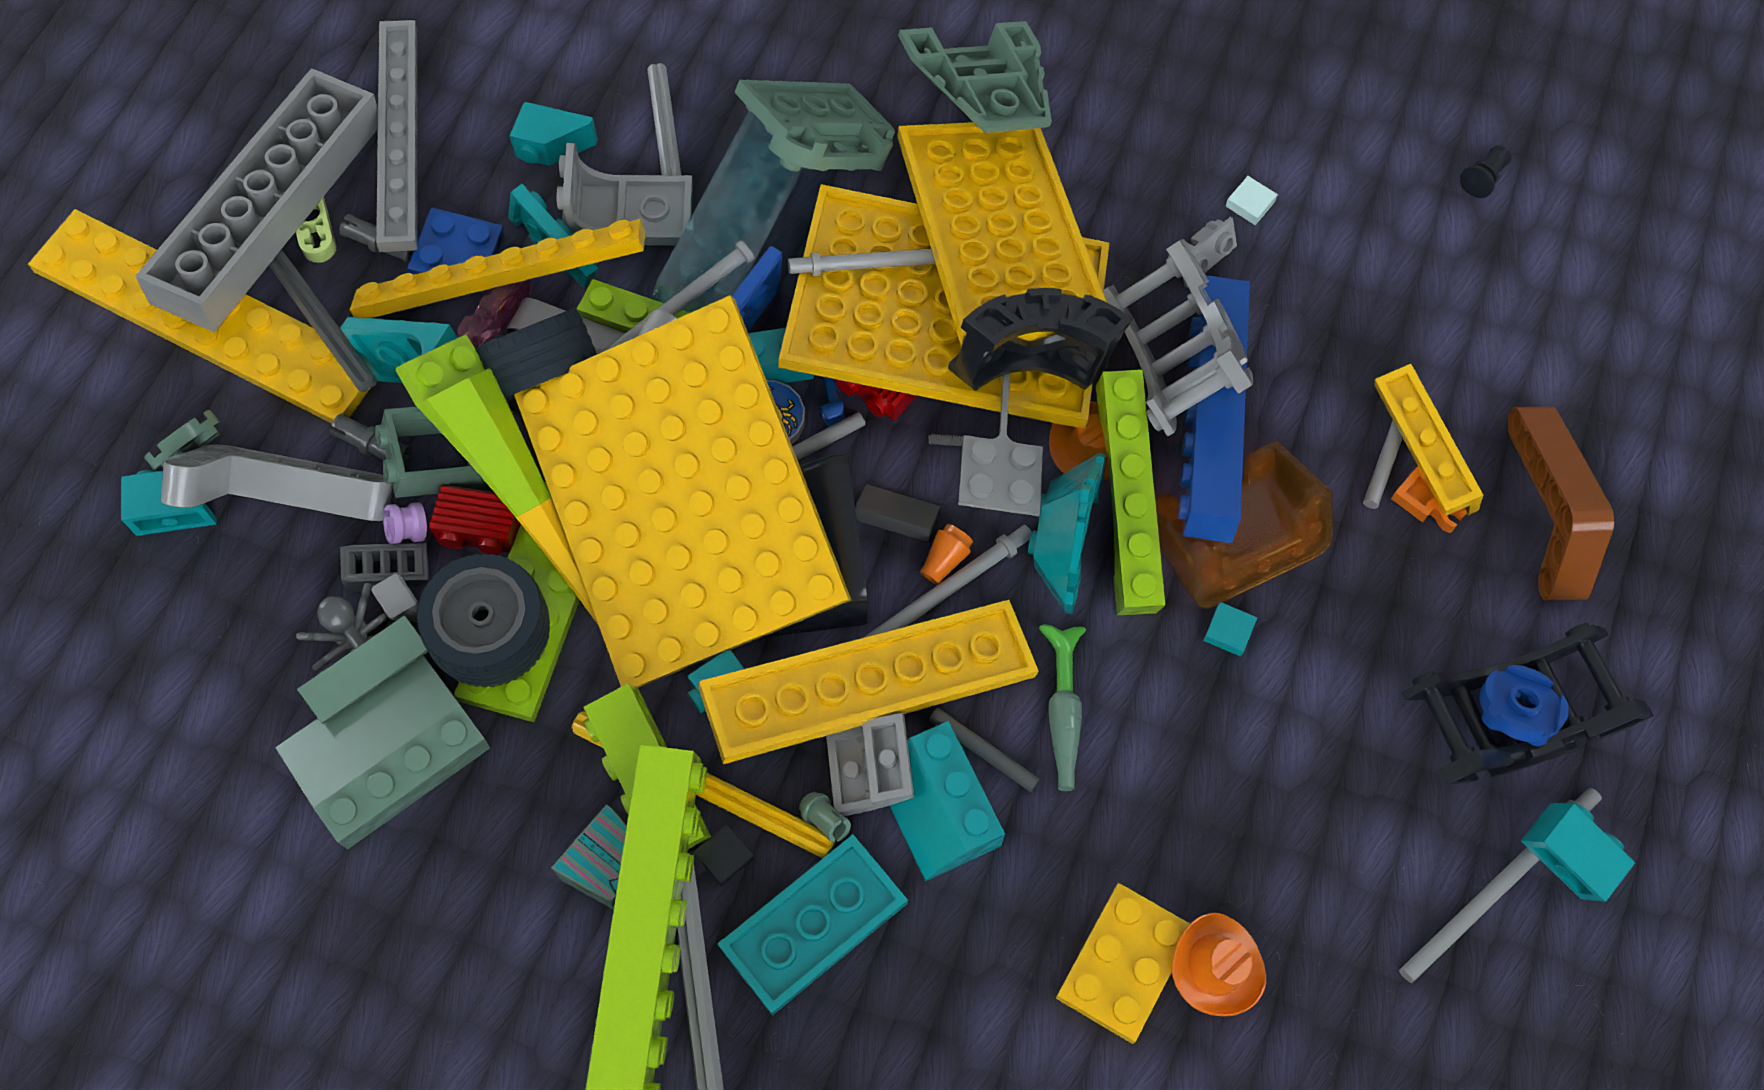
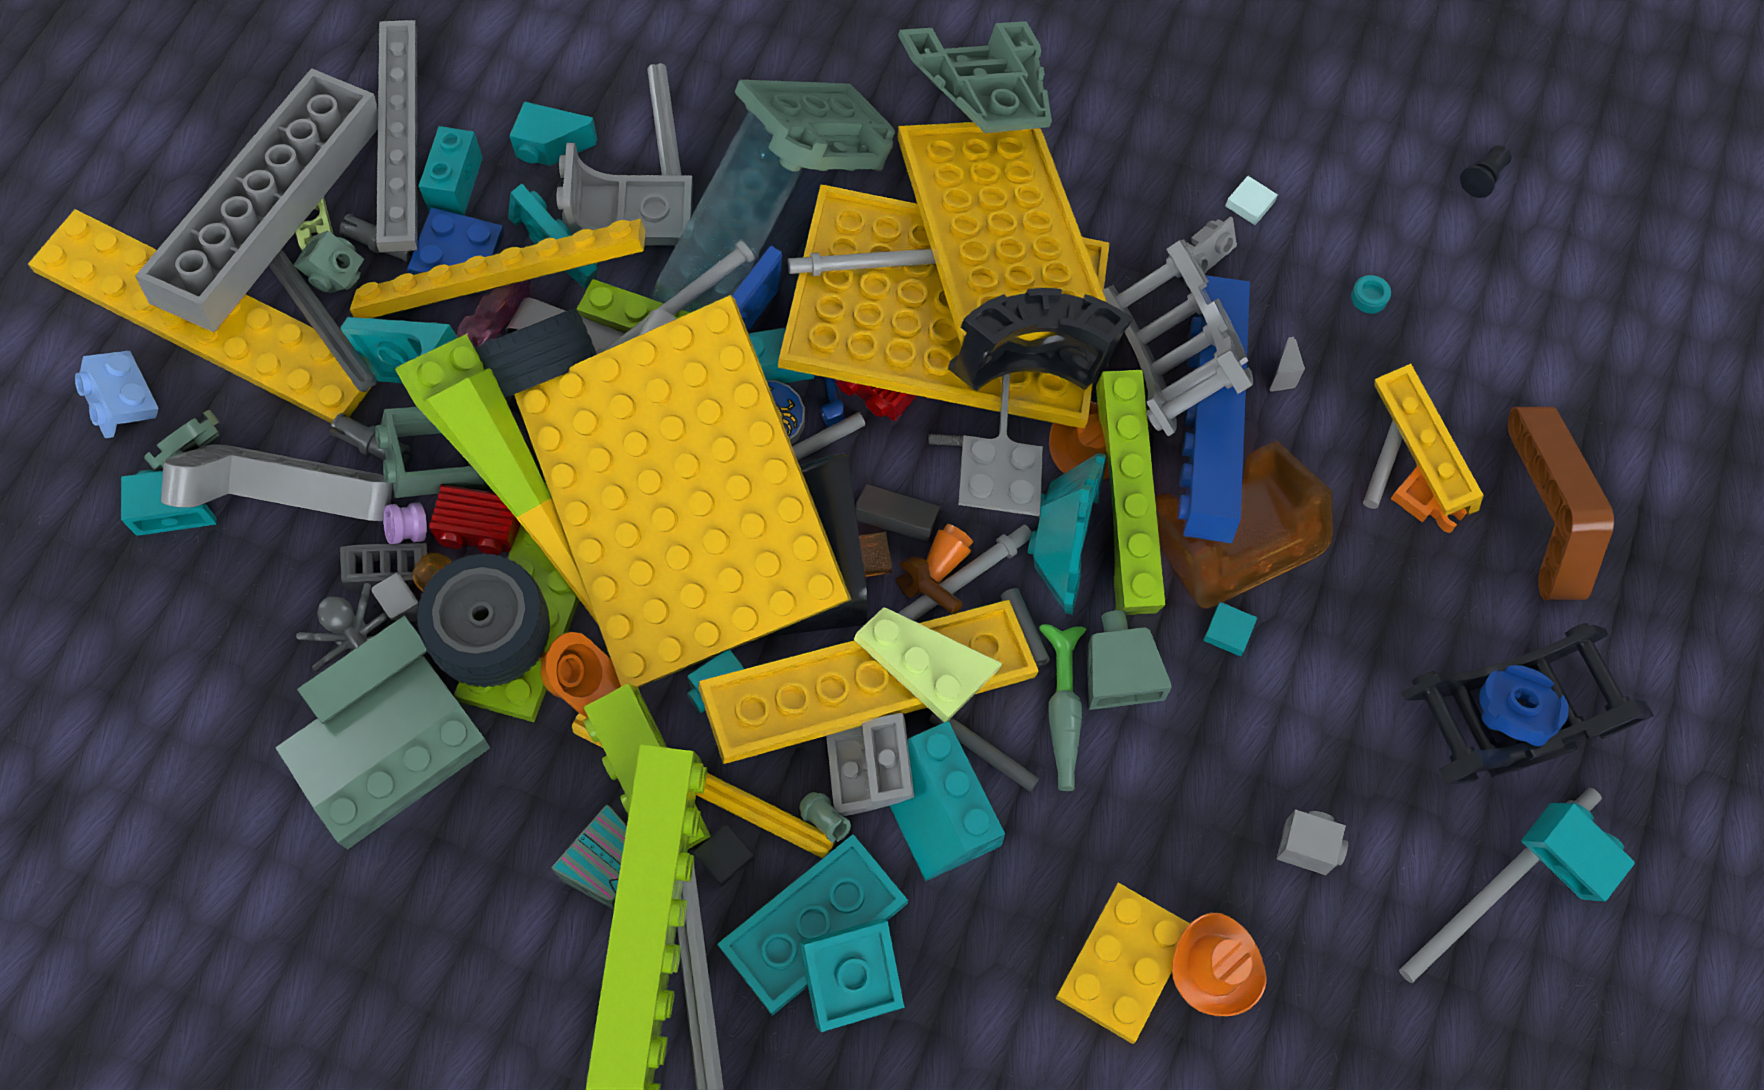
none -> light blue bracket [75,351,159,438]
none -> sand green brick [293,231,364,293]
none -> clear orange tile [413,553,452,592]
none -> teal brick [419,126,483,215]
none -> orange piece [539,632,621,718]
none -> teal plate [799,919,904,1032]
none -> yellowish green wing [854,607,1003,722]
none -> clear orange tile [859,532,892,577]
none -> reddish brown bar [895,556,962,614]
none -> dark grey piece [1000,588,1050,668]
none -> sand green torso [1087,610,1172,710]
none -> light grey slope [1269,337,1305,392]
none -> light grey brick [1276,809,1348,875]
none -> teal tile [1351,275,1391,314]

